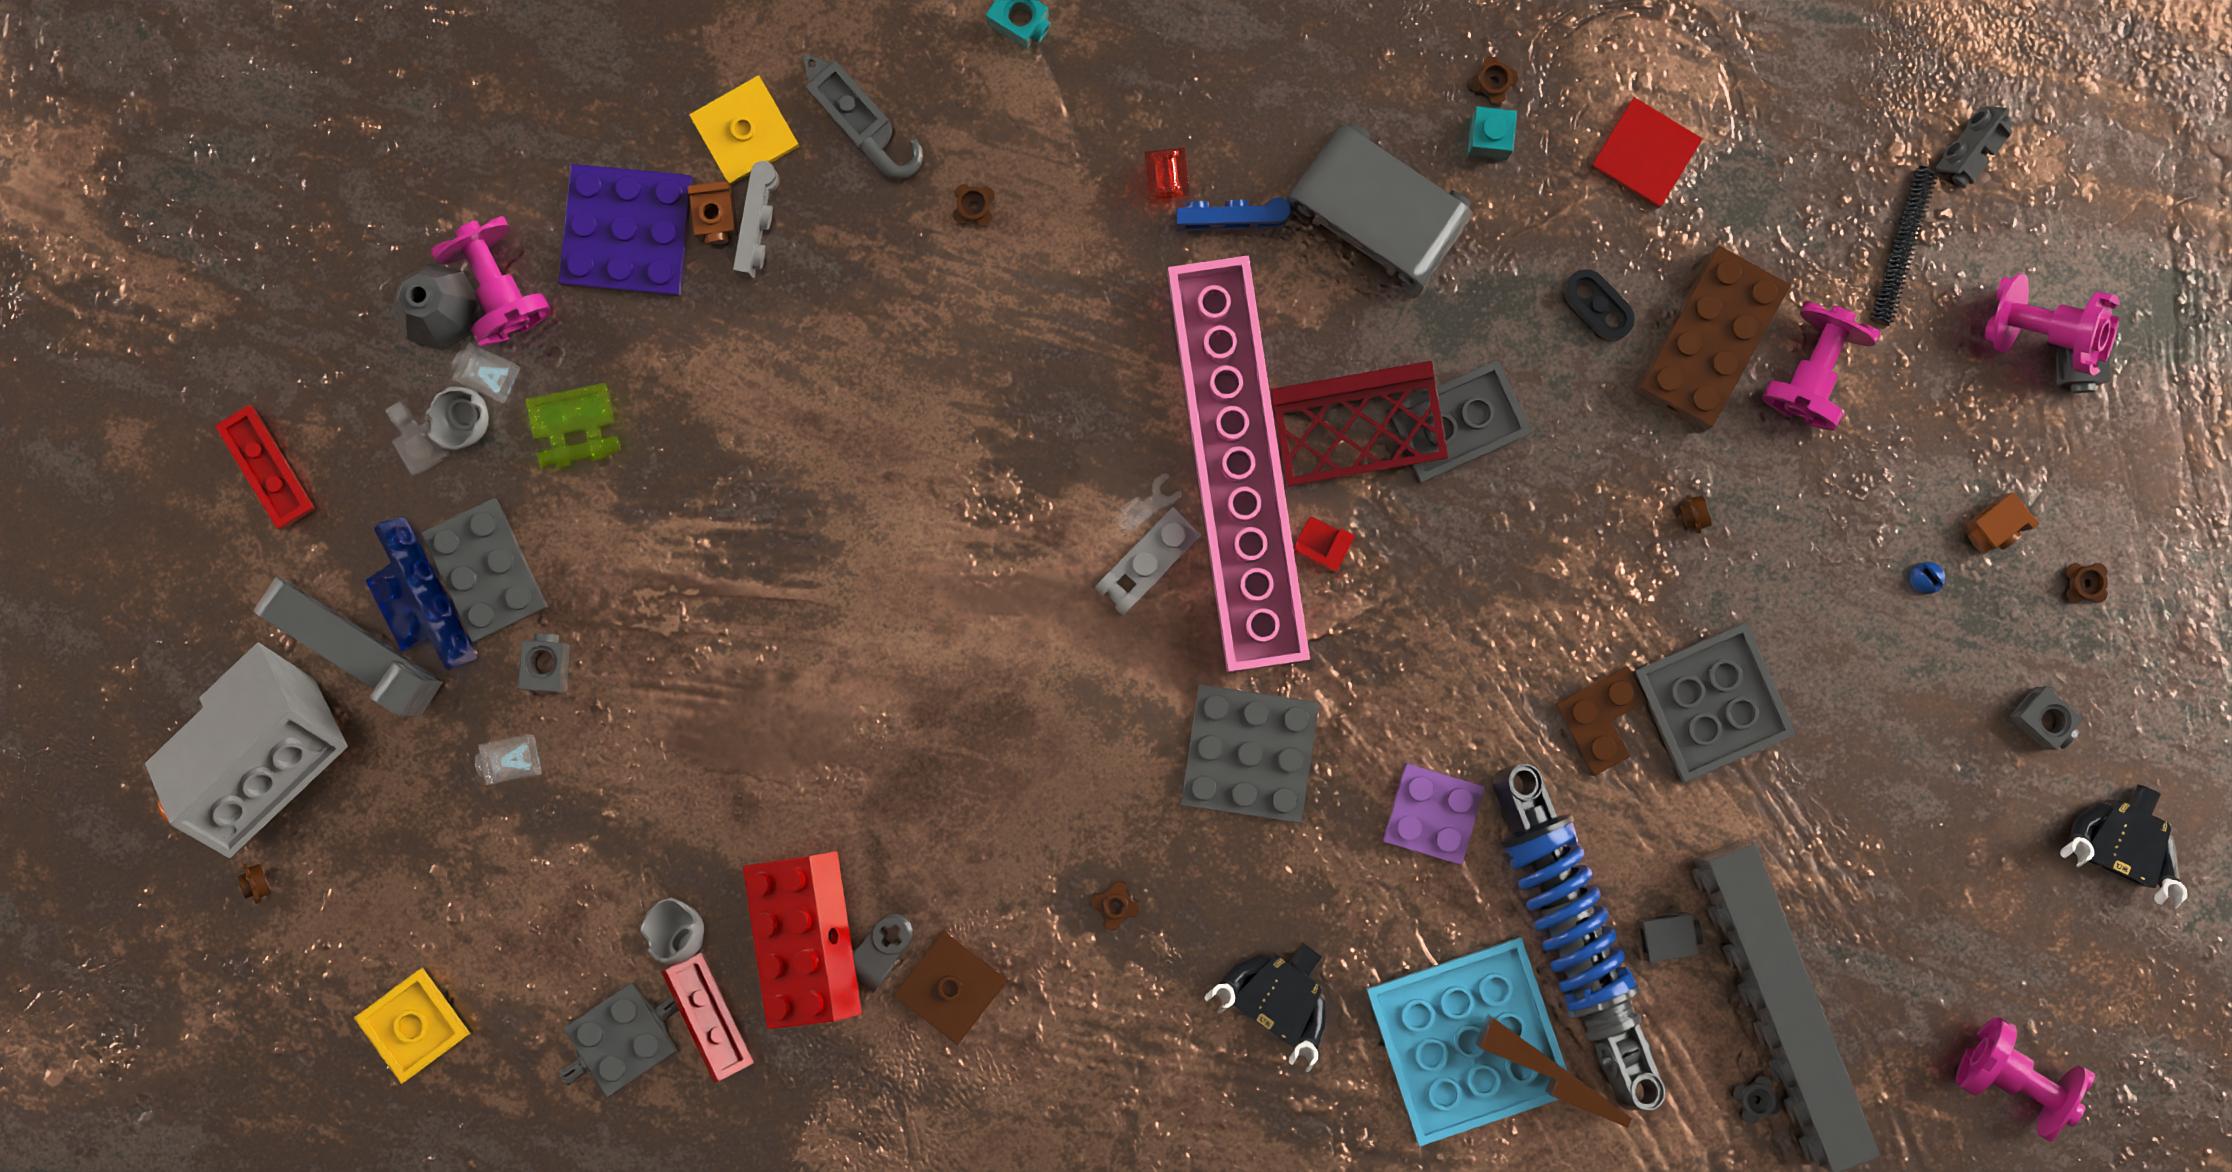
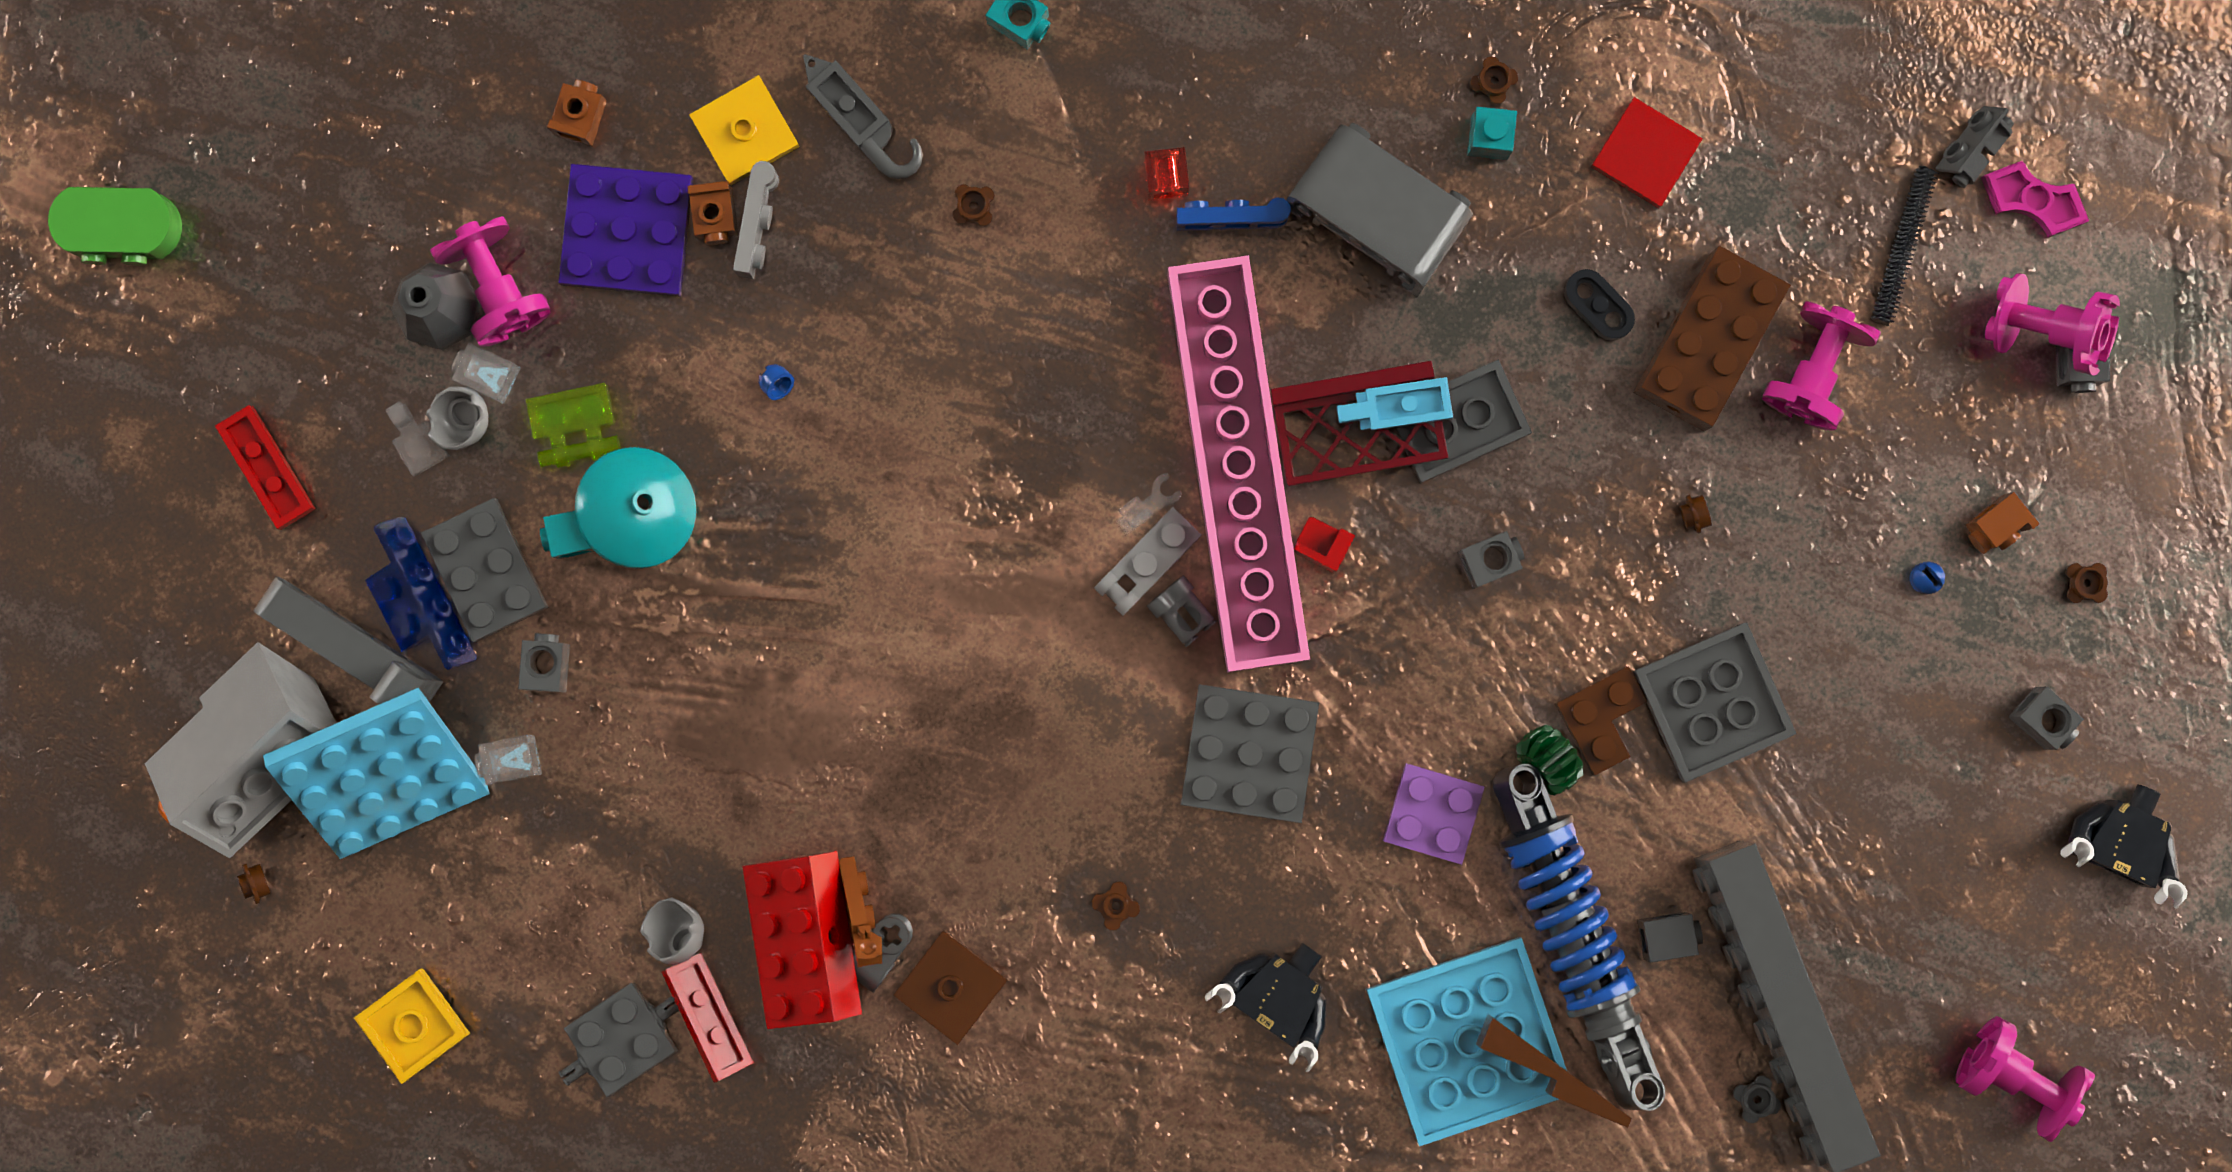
none -> bright green brick [48,187,182,266]
none -> medium azure plate [263,688,490,859]
none -> teal brick [540,510,595,559]
none -> dark orange brick [547,79,607,147]
none -> teal dish [575,447,696,569]
none -> blue hinge [758,364,794,400]
none -> dark orange hinge [839,856,882,968]
none -> dark grey piece [1147,575,1217,647]
none -> medium azure hinge [1336,377,1453,431]
none -> dark grey brick [1457,531,1525,589]
none -> dark green gear [1516,724,1584,796]
none -> dark pink tile [1981,161,2089,237]

